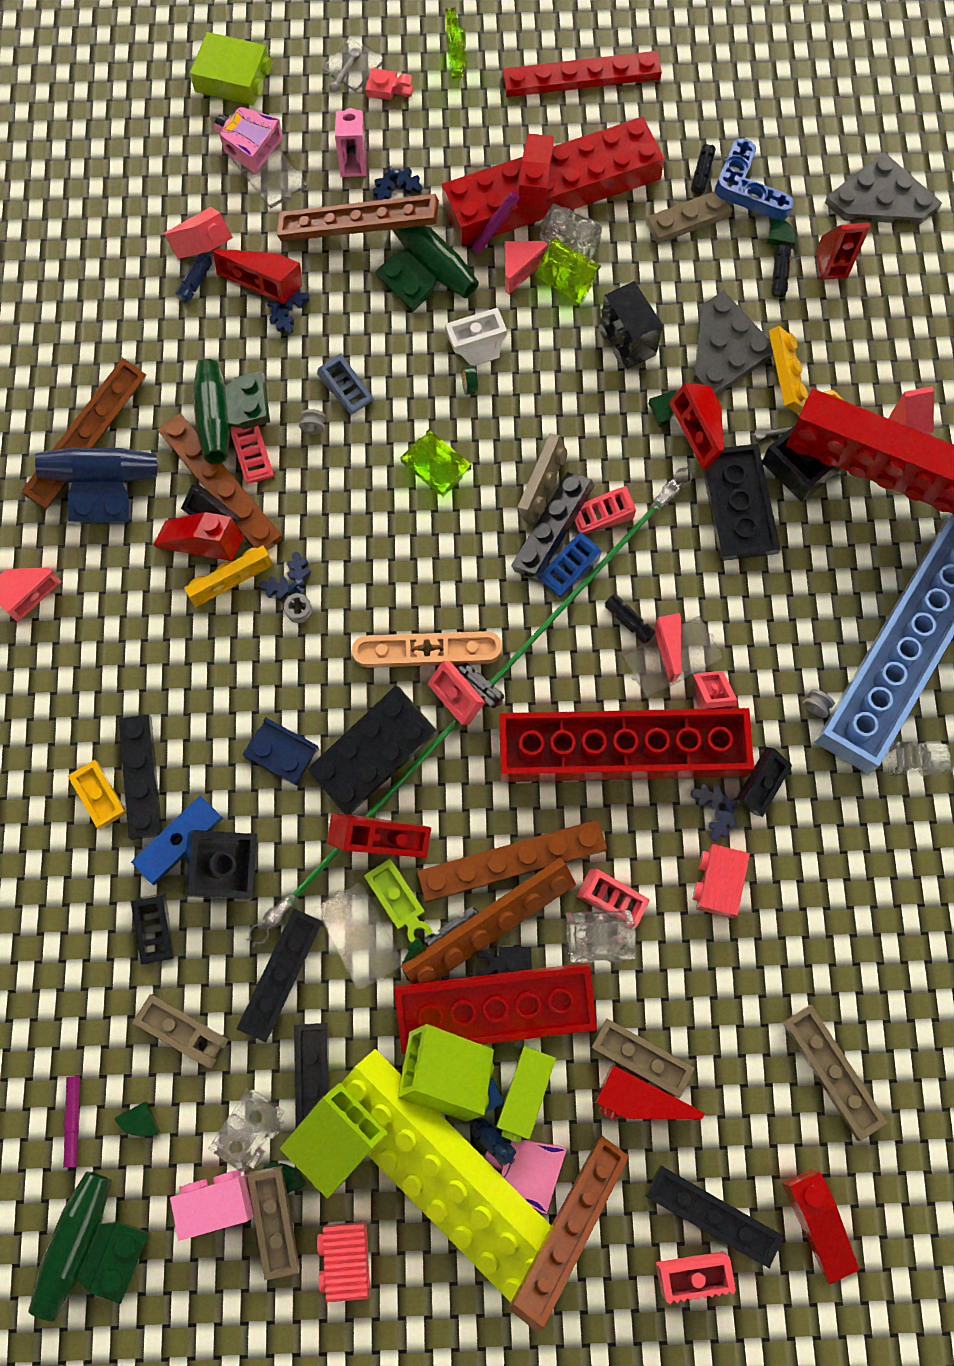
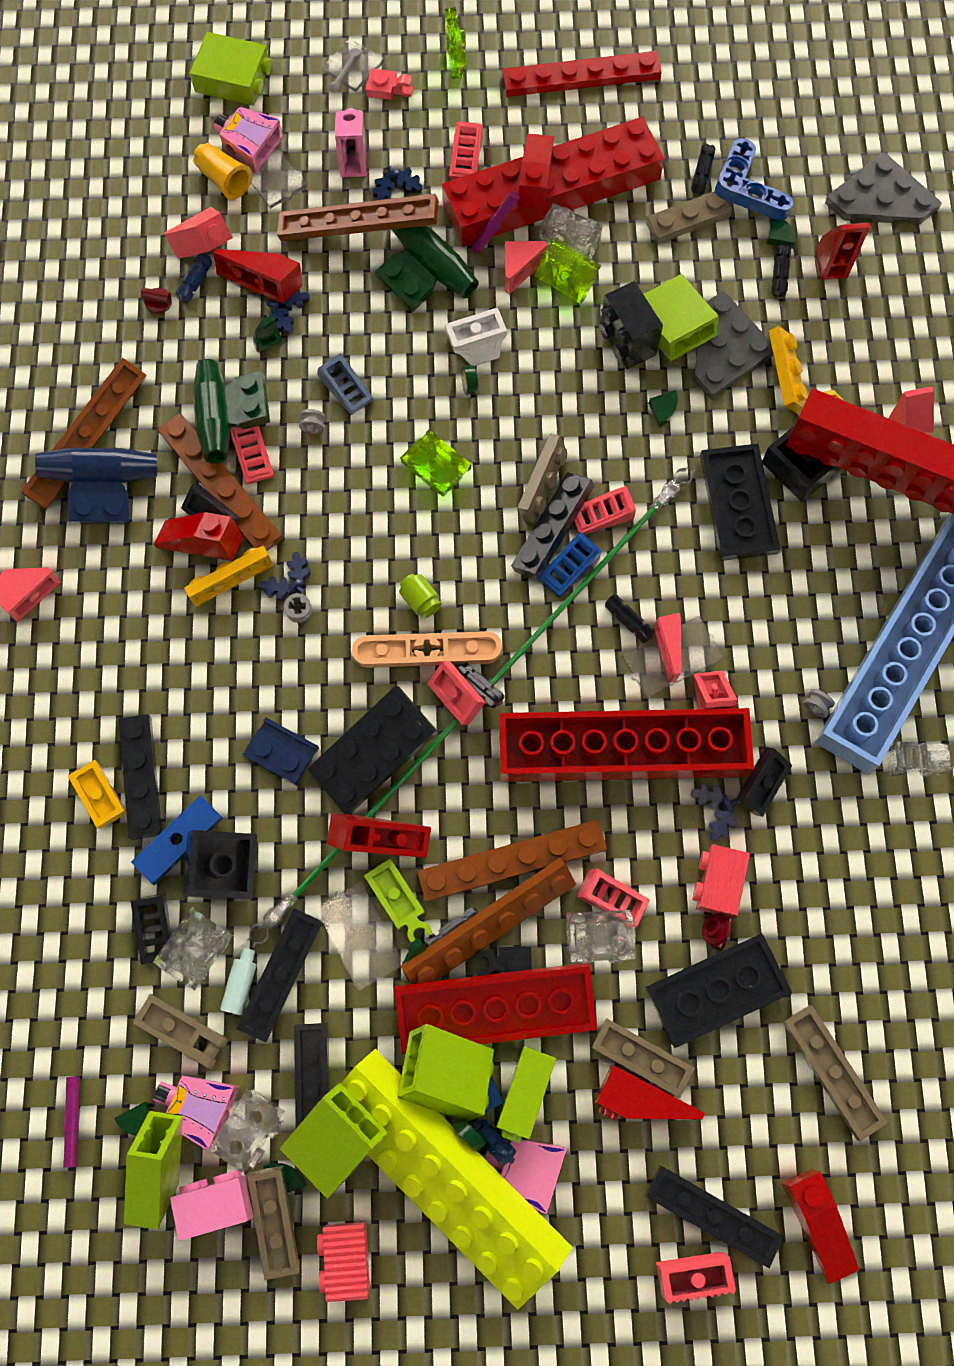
dark green plate [28,1171,149,1321] -> none
dark orange plate [508,1136,629,1333] -> none
red slope [669,383,724,470] -> none
light grey hinge [754,427,792,442] -> none
none -> lime brick [124,1111,183,1230]
none -> dark red plate [141,287,172,314]
none -> clear brick [153,907,233,990]
none -> torso [153,1076,240,1150]
none -> yellow plant [193,142,252,200]
none -> light aqua cylinder [220,948,257,1016]
none -> dark green tile [253,315,283,353]
none -> lime brick [399,574,442,619]
none -> coral slope [449,121,483,180]
none -> dark green tile [454,1118,487,1152]
none -> lime brick [643,274,719,361]
none -> black plate [645,933,792,1048]
none -> dark red plate [702,914,734,951]

